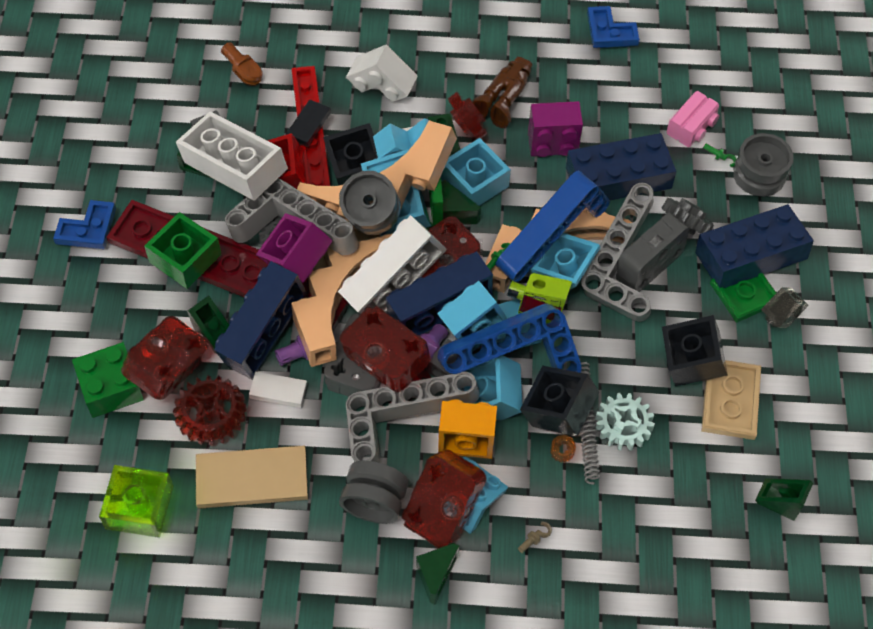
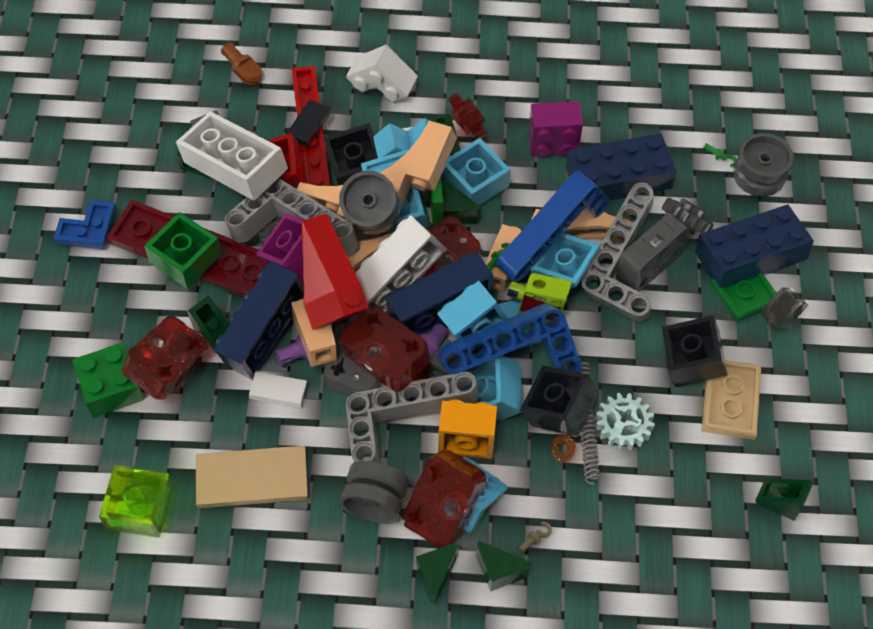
clear red gear [173,375,247,446] -> none
reddish brown piece [469,57,532,128] -> none
blue plate [587,6,640,48] -> none
bright pink brick [666,91,720,147] -> none
none -> red wedge [301,213,369,330]
none -> dark green slope [476,541,532,591]

